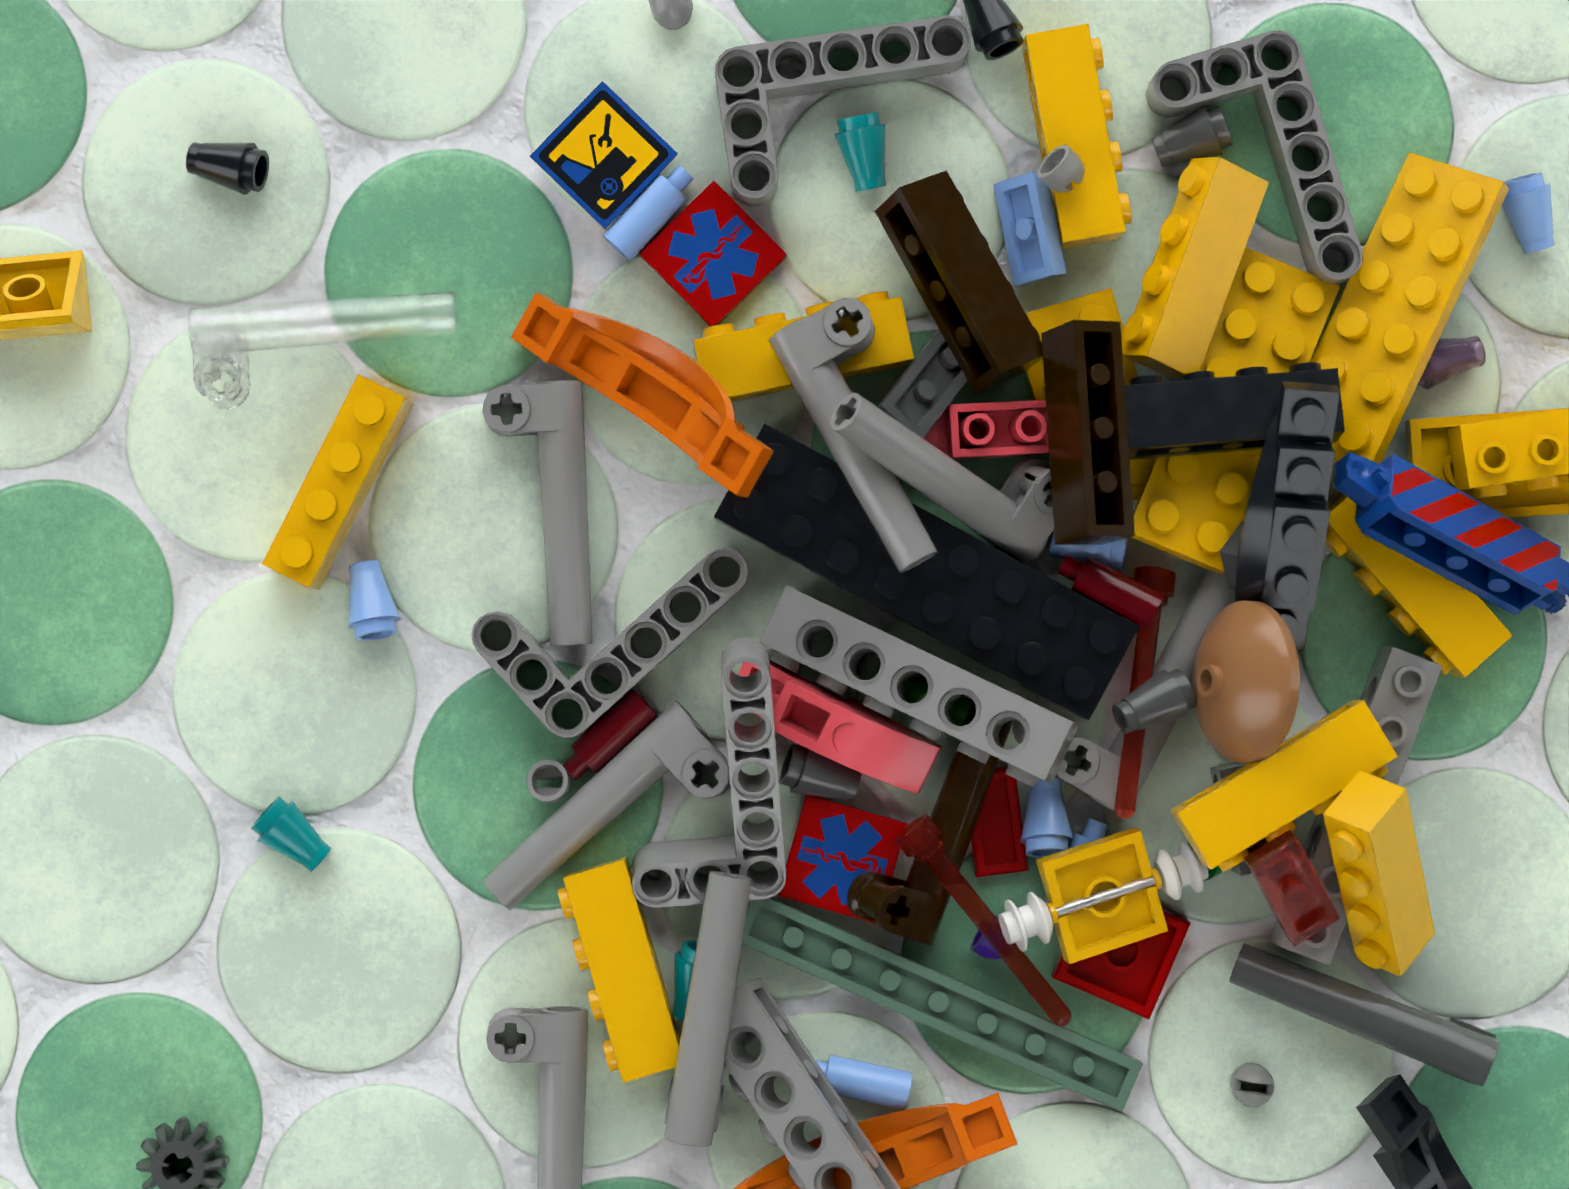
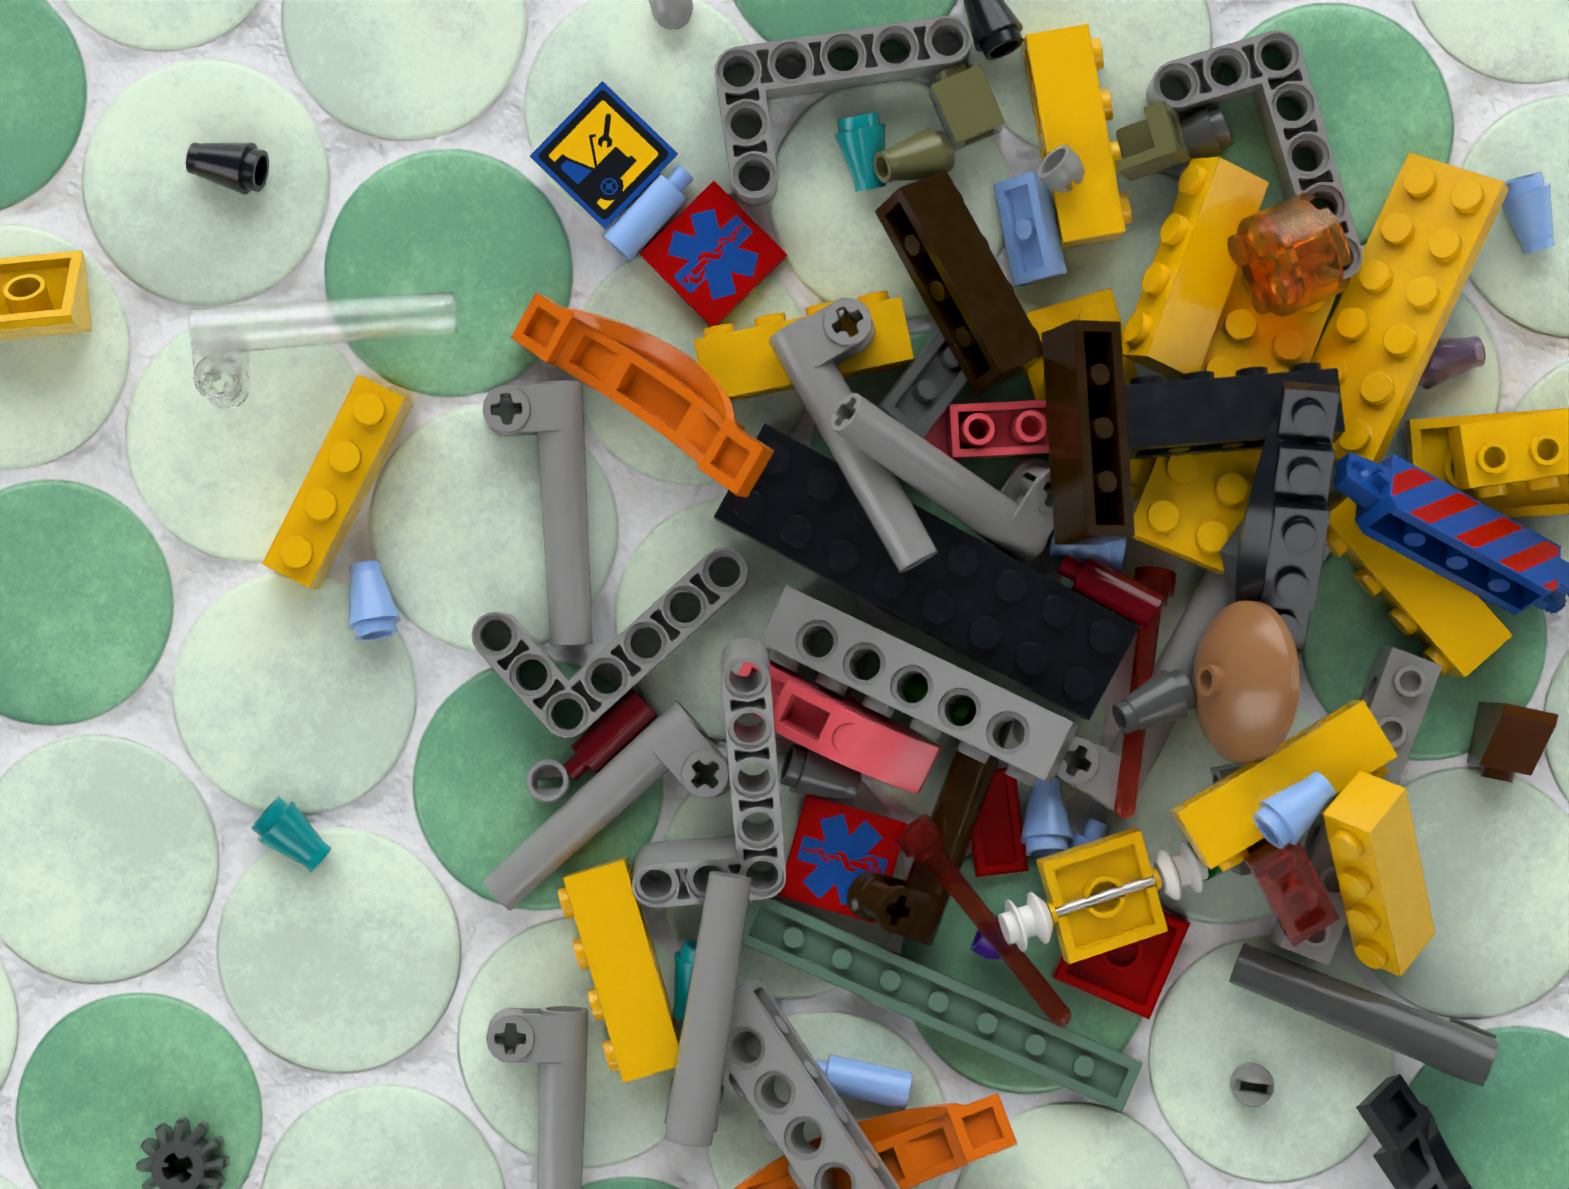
none -> olive cone [873,128,955,183]
none -> olive brick [929,63,1005,152]
none -> olive panel [1116,100,1190,181]
none -> clear orange brick [1227,193,1351,317]
none -> light blue cone [1252,771,1336,849]
none -> reddish brown slope [1466,701,1559,783]

